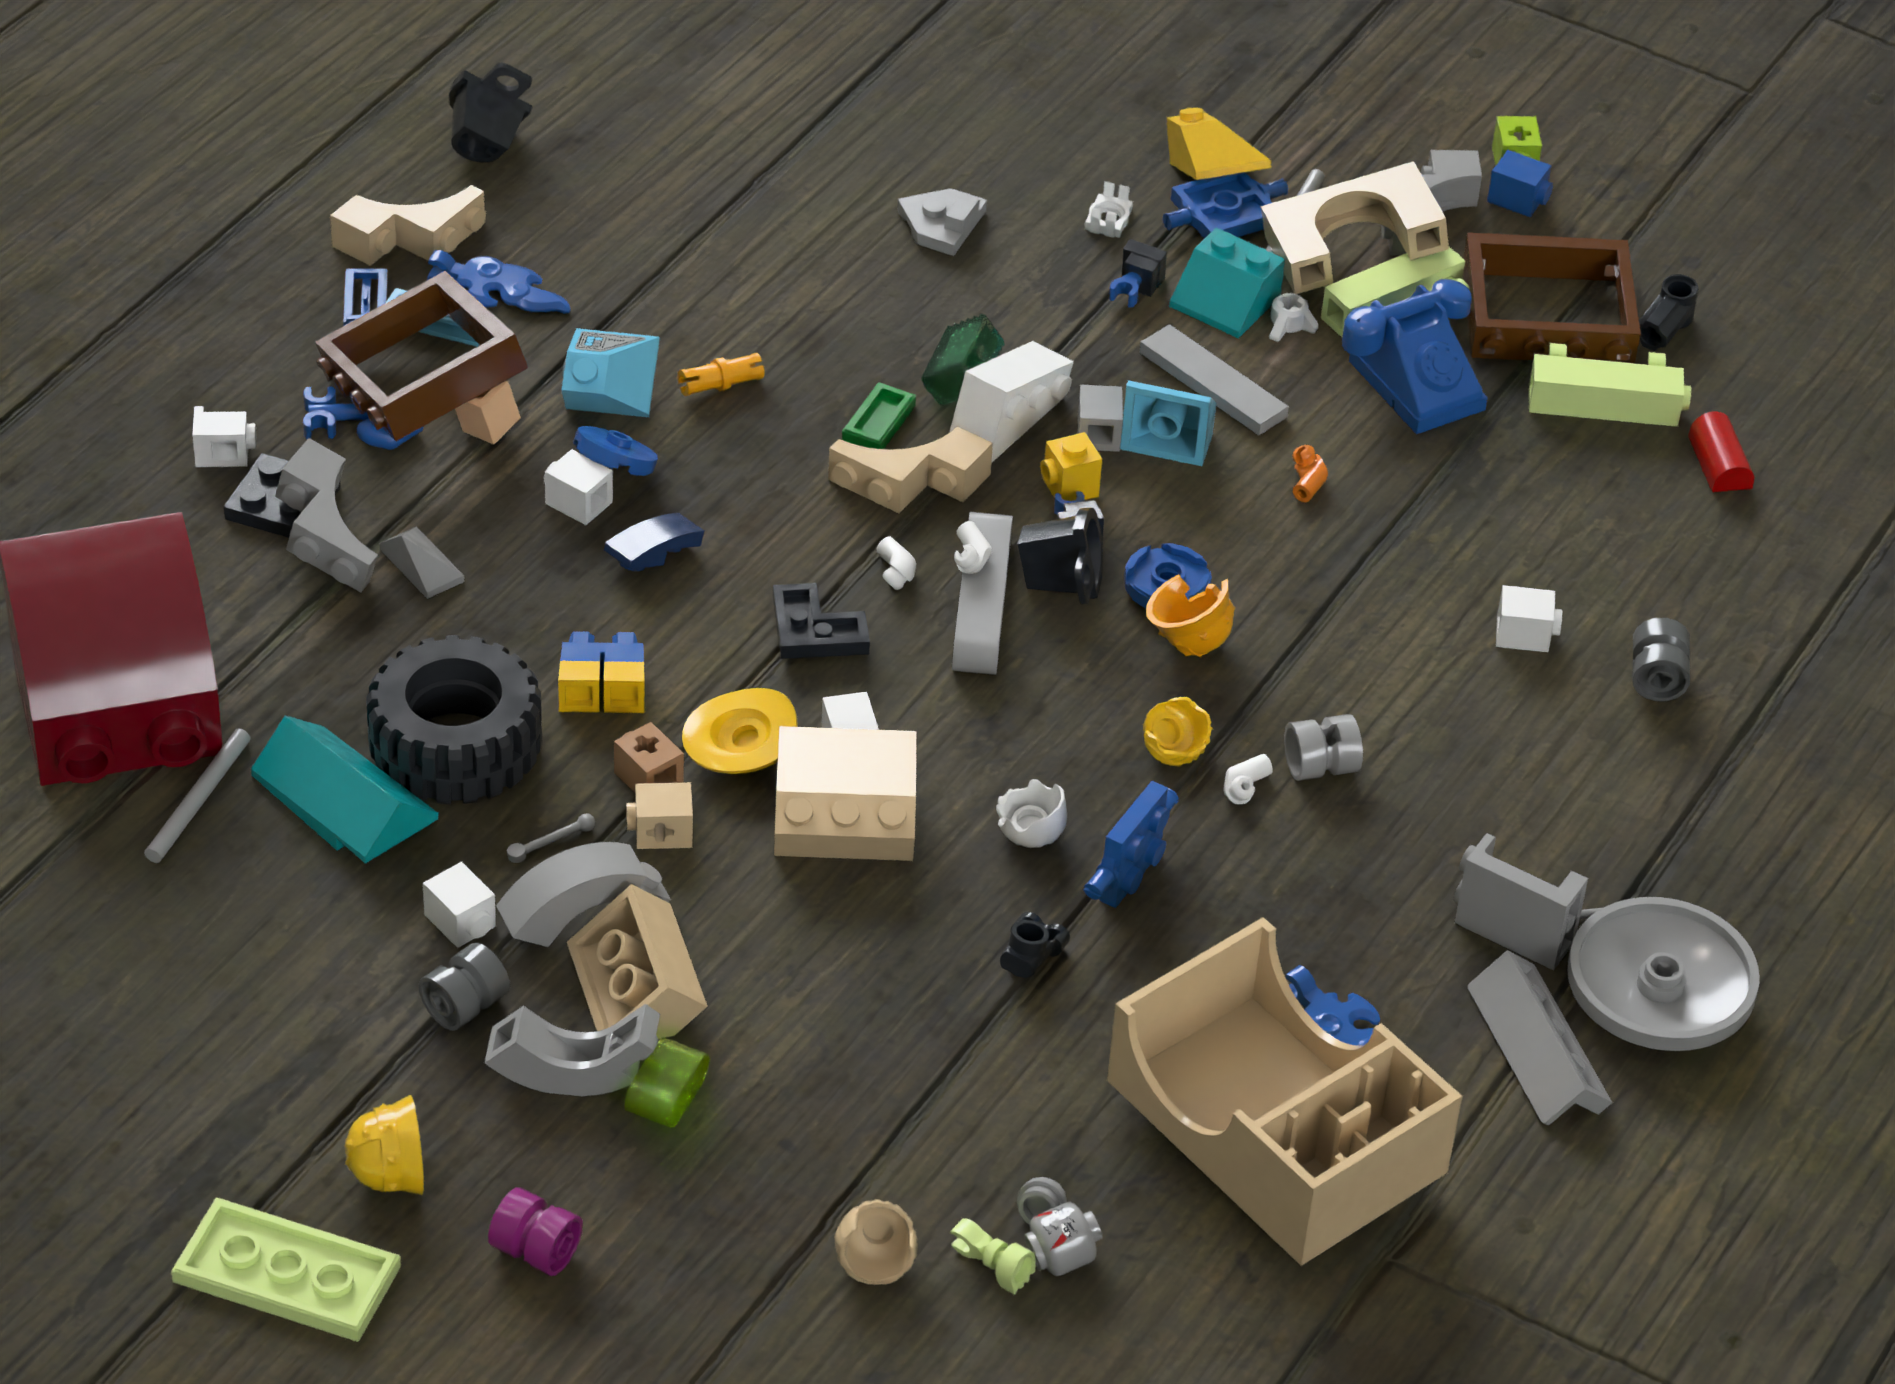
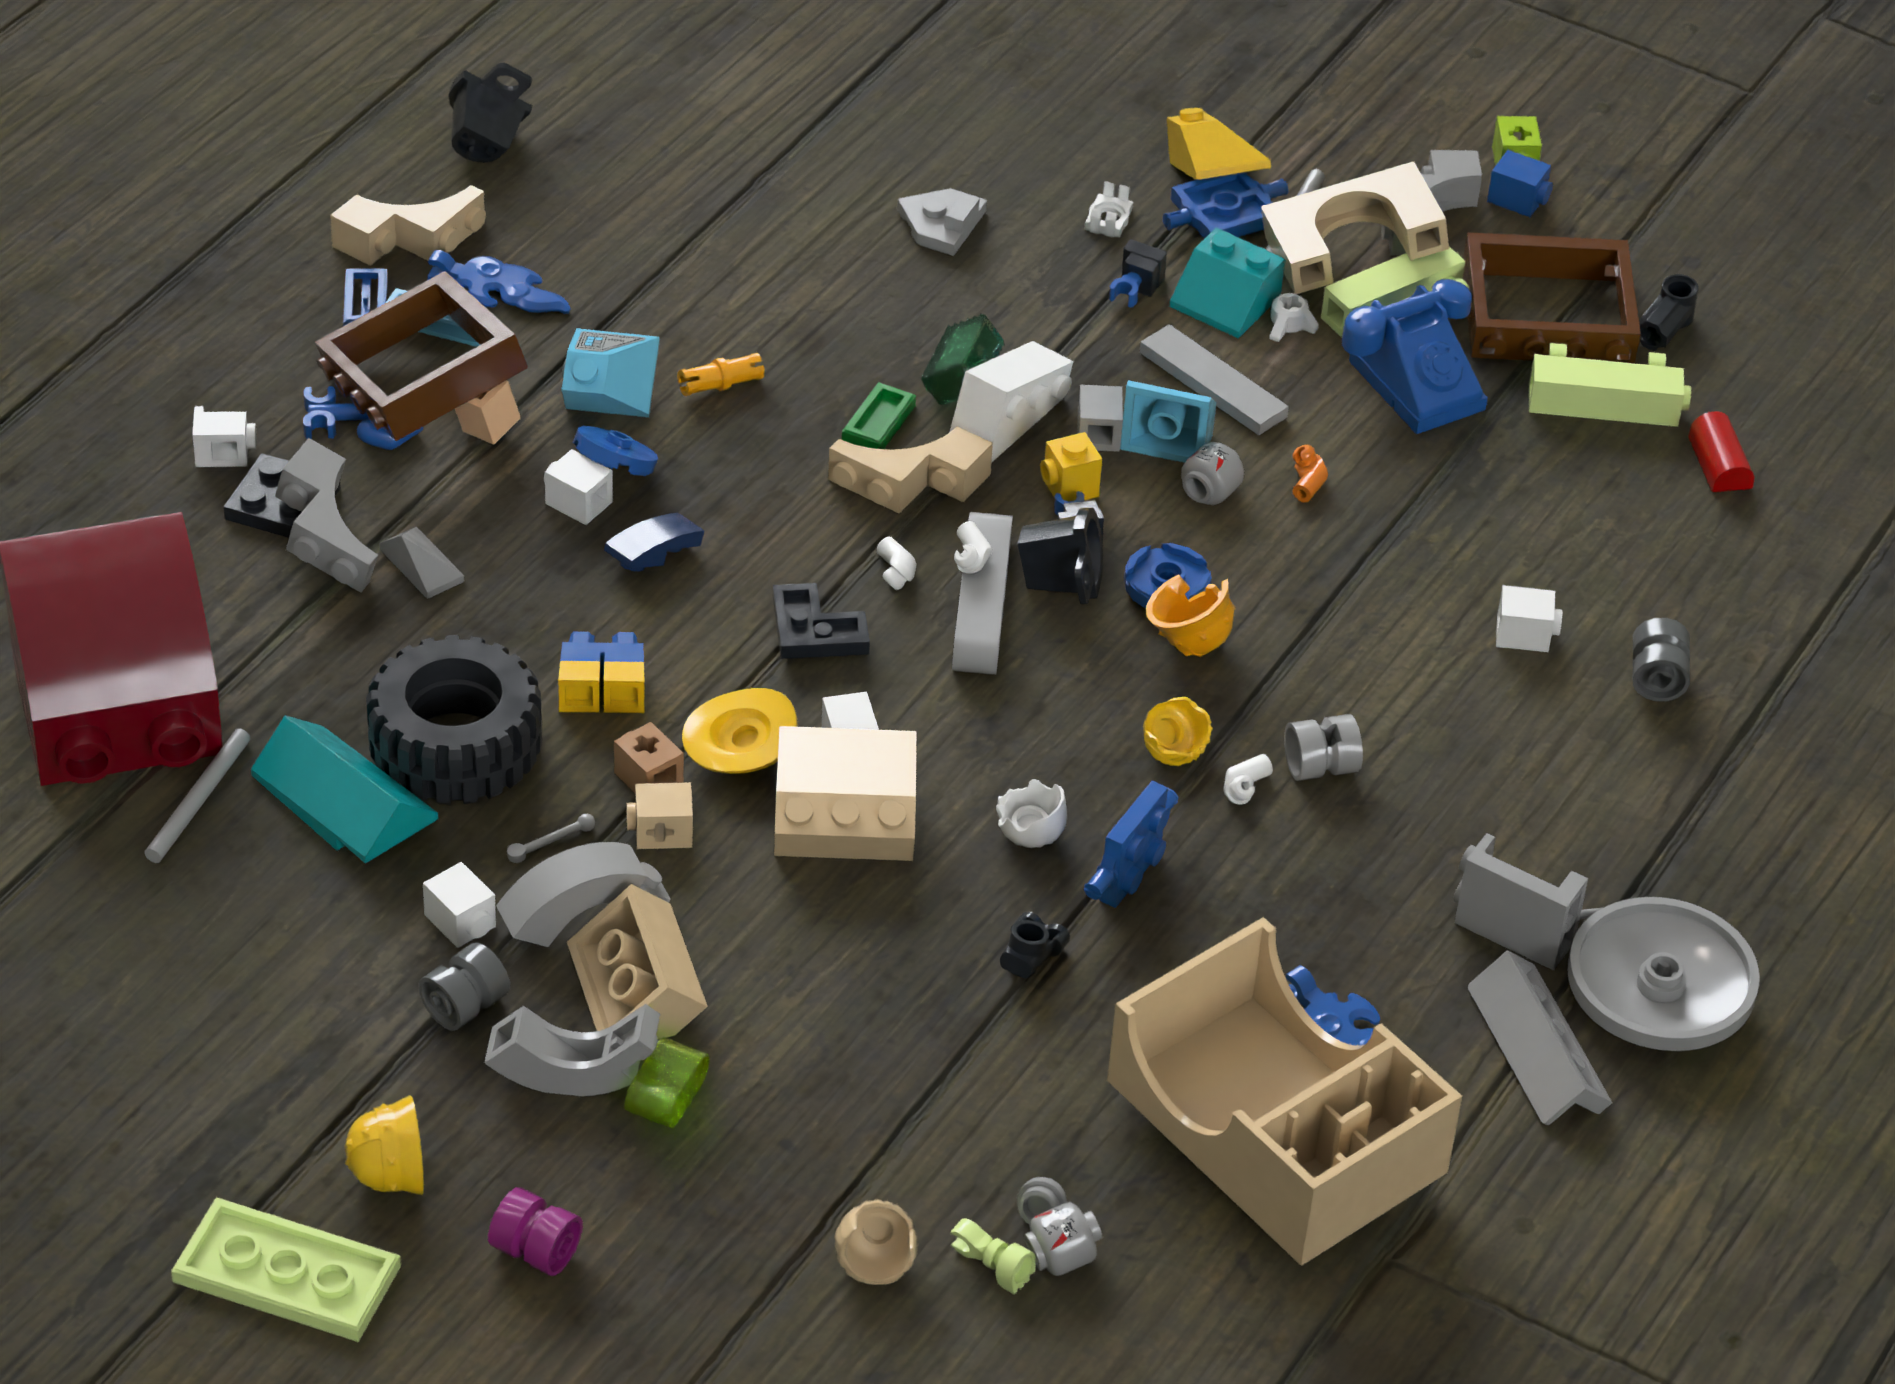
none -> light grey head [1181,442,1244,505]

